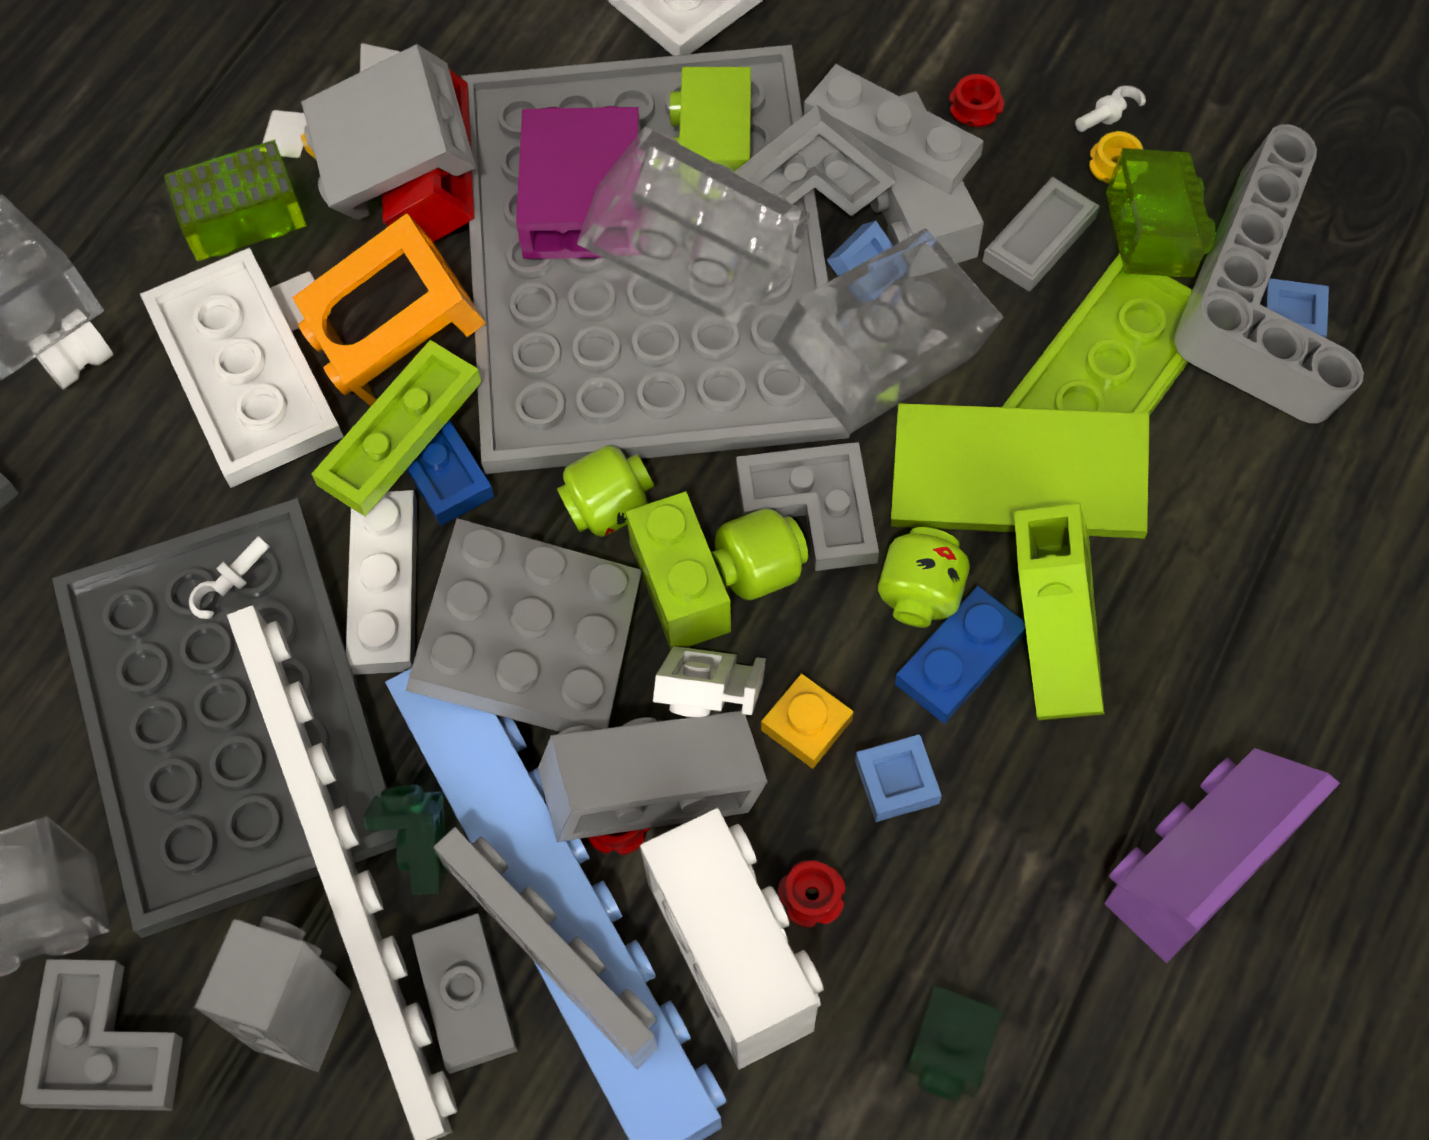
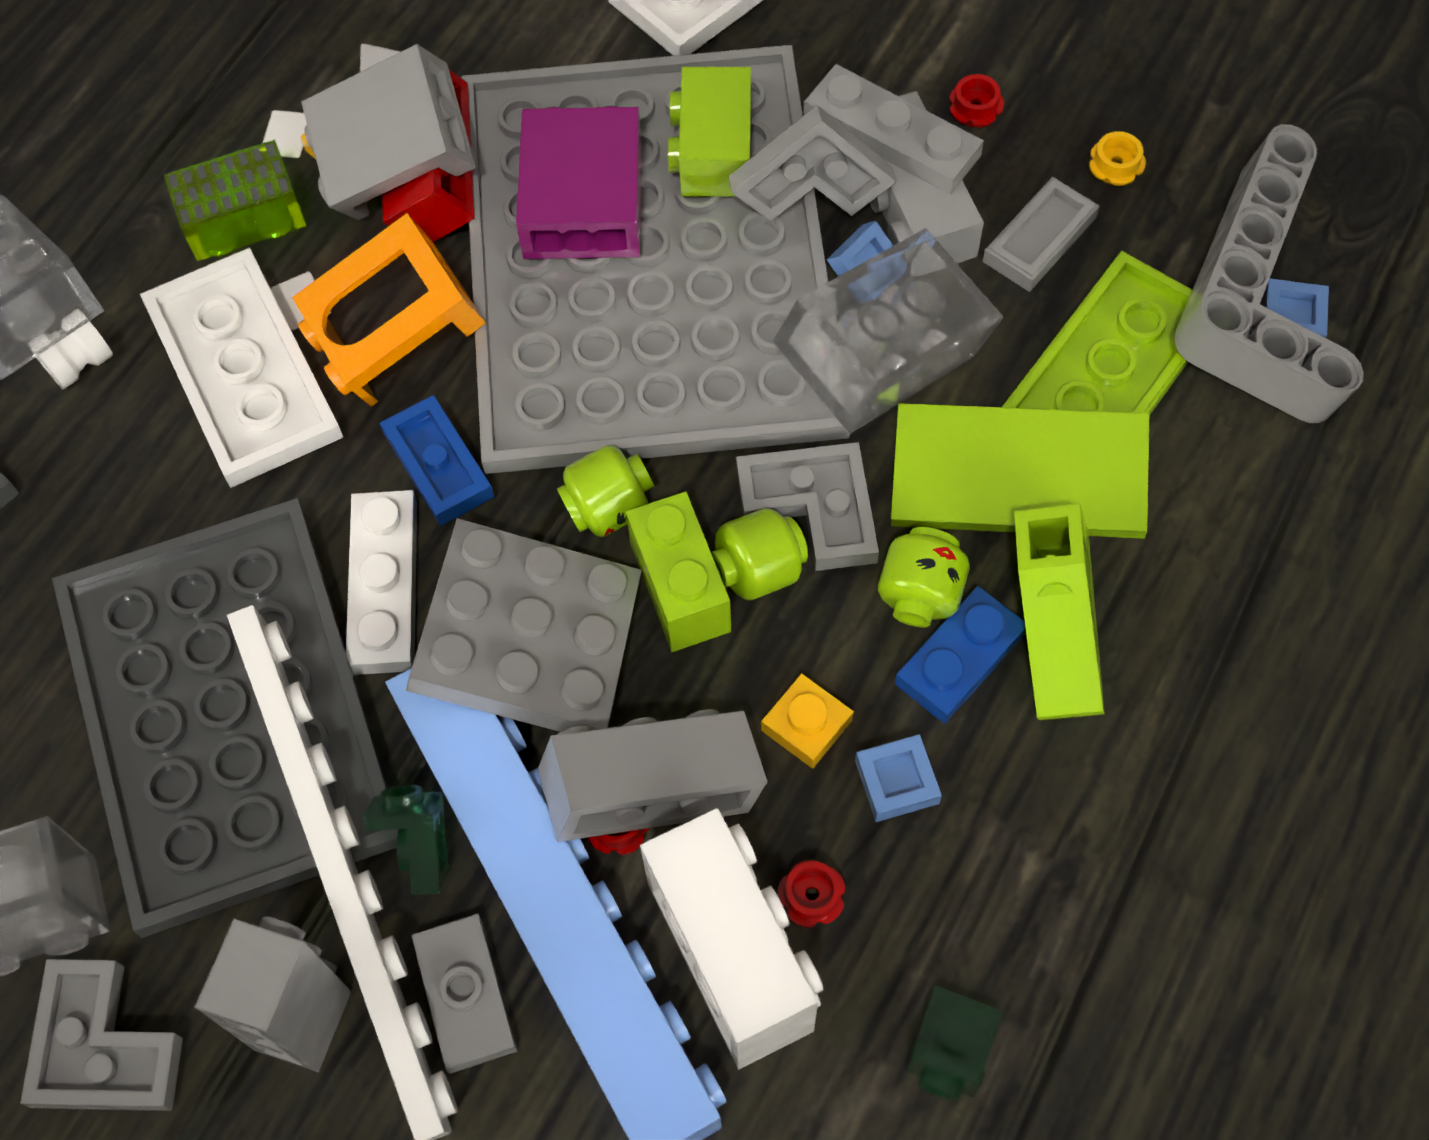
white hand [189,536,270,619] -> none
lime plate [312,340,482,517] -> none
light grey plate [434,828,658,1070] -> none
clear brick [577,126,810,324] -> none
white plate [653,646,766,717] -> none
white hand [1075,86,1146,132] -> none
medium lavender slope [1104,748,1340,963] -> none
clear neon green brick [1106,148,1215,277] -> none

